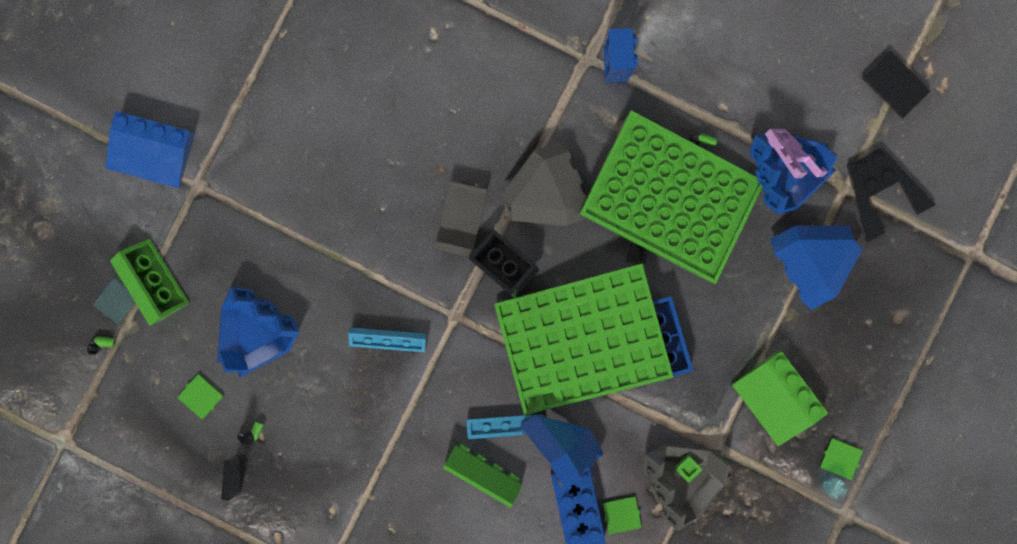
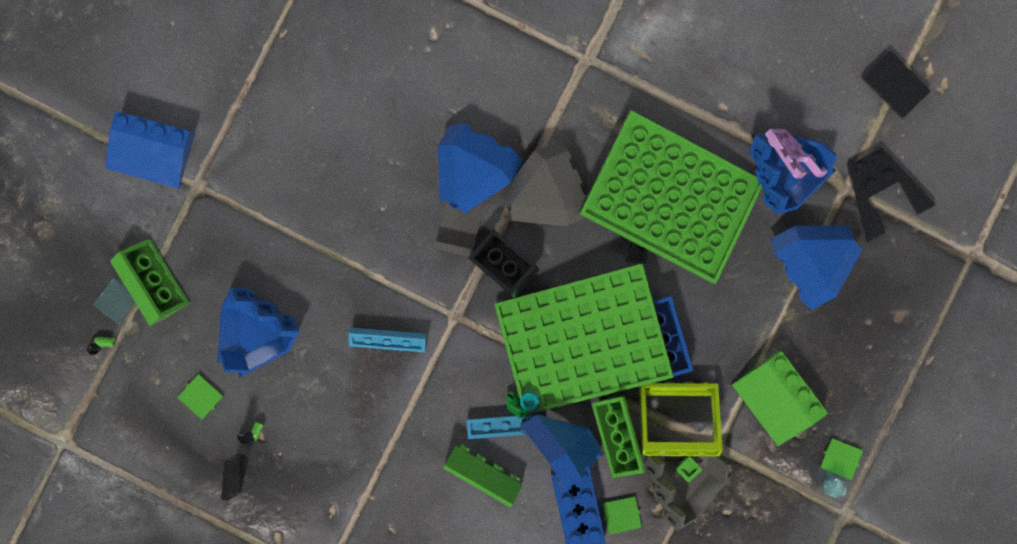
blue brick [603,28,638,83] -> none
bright green arm [688,133,717,147] -> none
none -> blue panel [438,124,522,214]
none -> green arm [505,392,526,418]
none -> teal tile [520,391,540,411]
none -> bright green slope [591,395,646,478]
none -> lime window [639,381,723,456]

